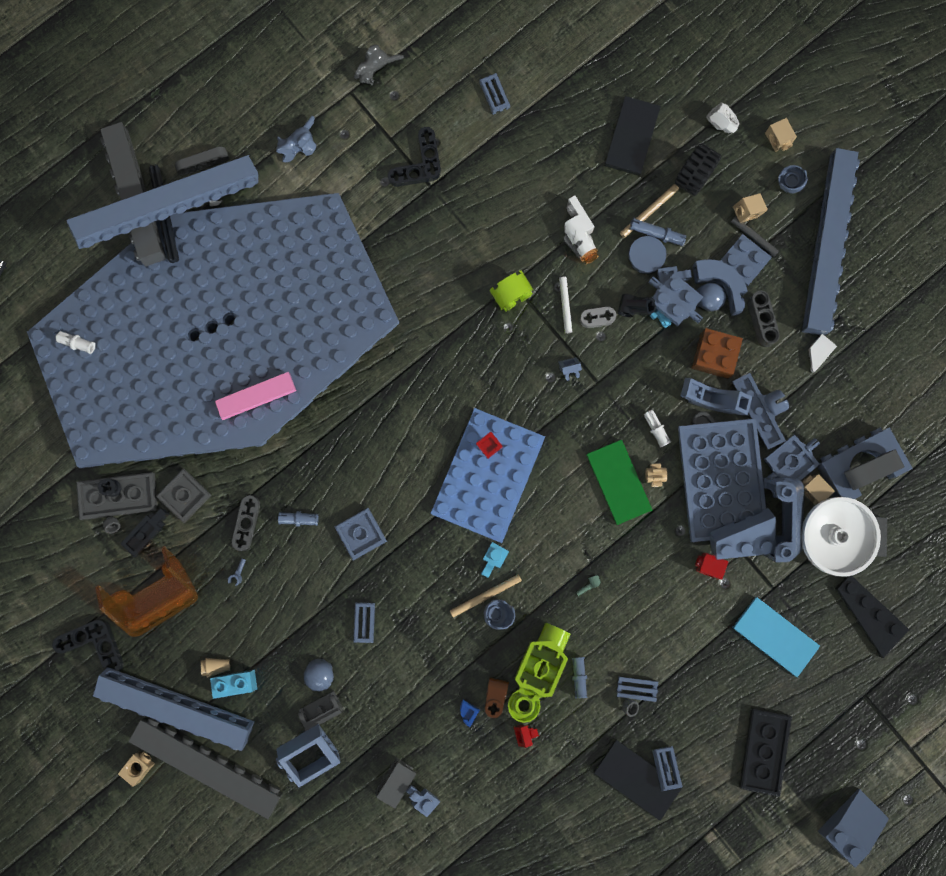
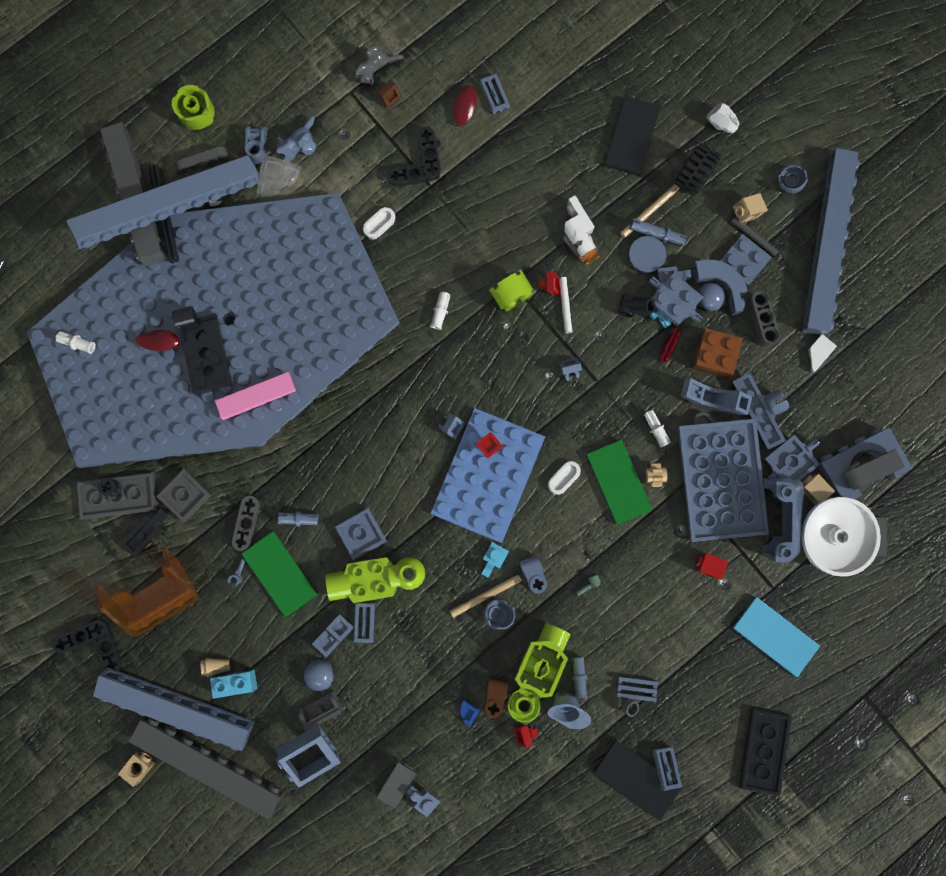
dark grey hinge [103,517,120,534] -> none
light grey beam [580,307,616,328] -> none
sand blue wedge [710,508,776,560] -> none
tan brick [765,118,797,152] -> none
sand blue slope [818,788,889,868] -> none
black wing [835,575,910,658] -> none
none -> dark red arm [135,329,180,352]
none -> lime brick [172,85,215,130]
none -> black hinge [172,306,233,396]
none -> green tile [242,531,318,618]
none -> sand blue piece [245,126,267,164]
none -> clear brick [257,155,302,196]
none -> sand blue slope [312,614,354,658]
none -> lime brick [326,557,425,603]
none -> white tile [363,207,395,240]
none -> reddish brown tile [378,80,401,108]
none -> white axle [430,292,450,330]
none -> sand blue tile [439,414,465,440]
none -> dark red arm [454,85,477,127]
none -> sand blue piece [519,555,547,594]
none -> red tile [538,272,559,295]
none -> sand blue piece [547,693,591,729]
none -> white tile [548,461,581,495]
none -> dark red axle [658,327,682,363]

